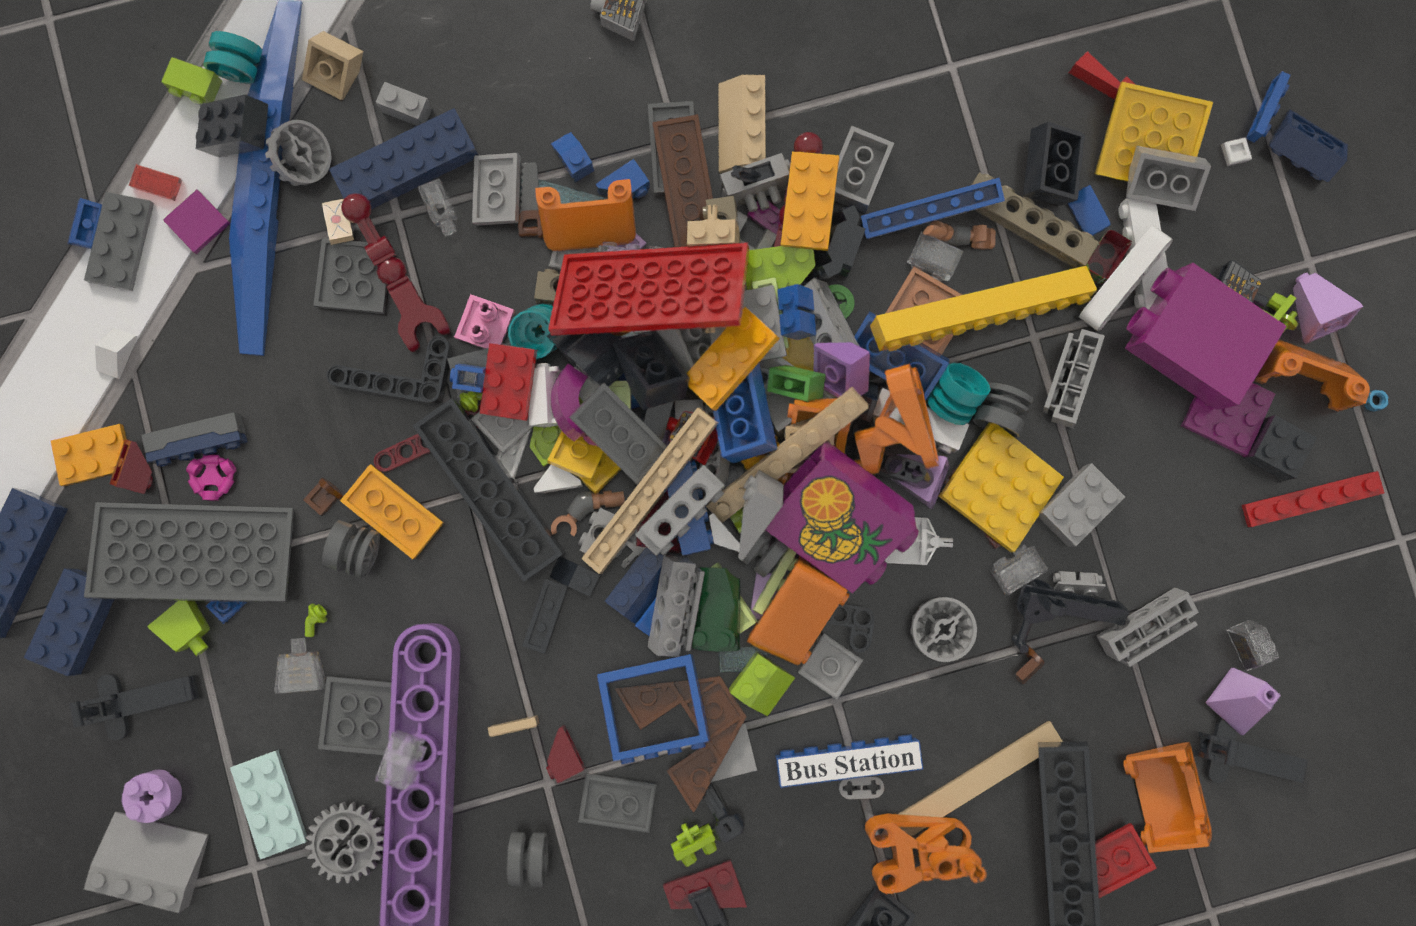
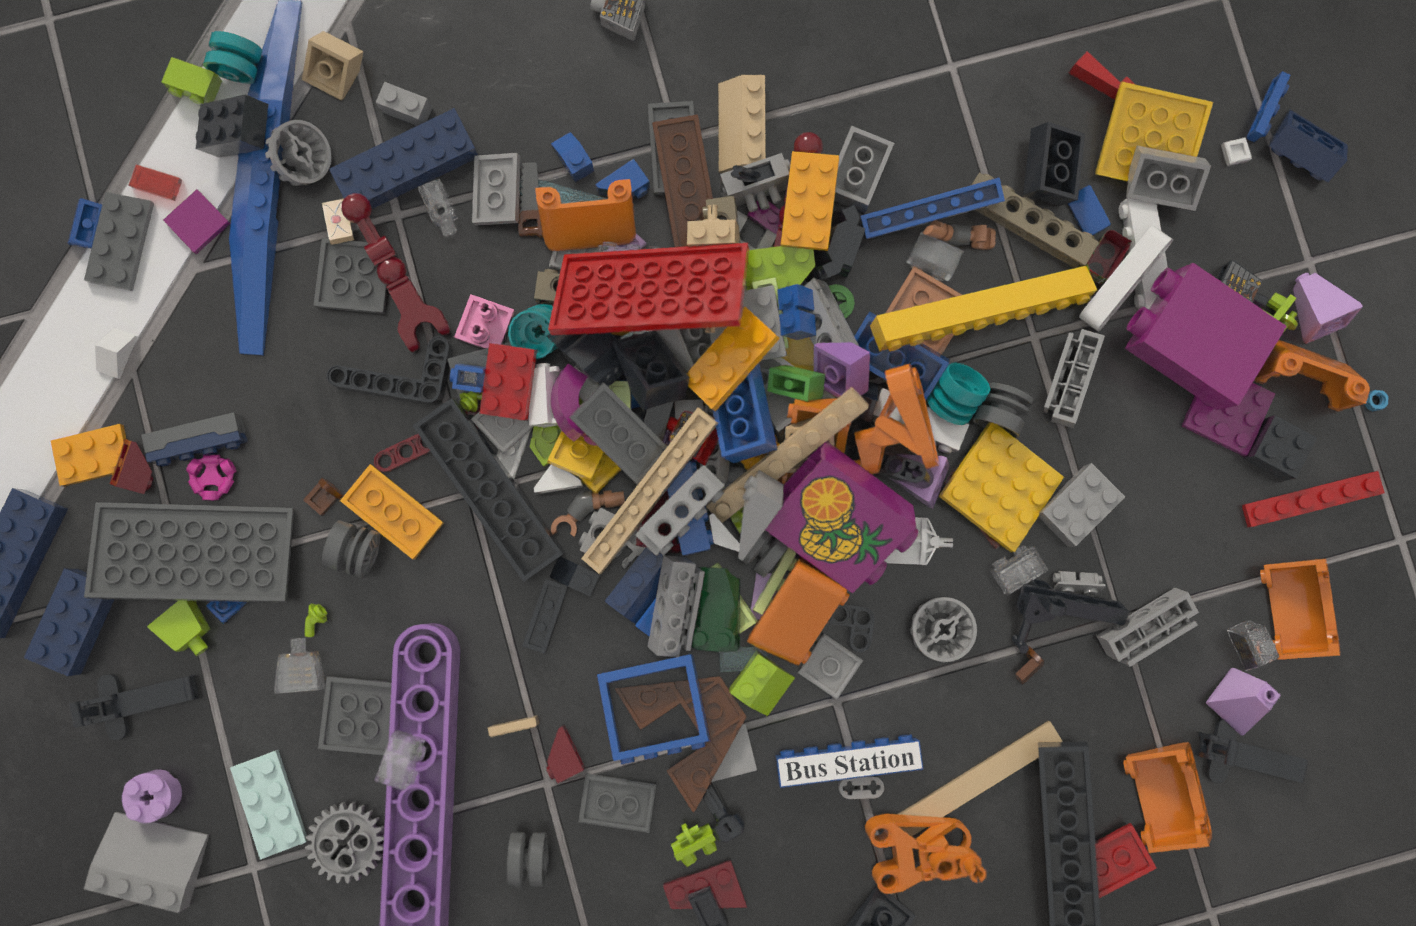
none -> orange windscreen [1260,558,1340,660]

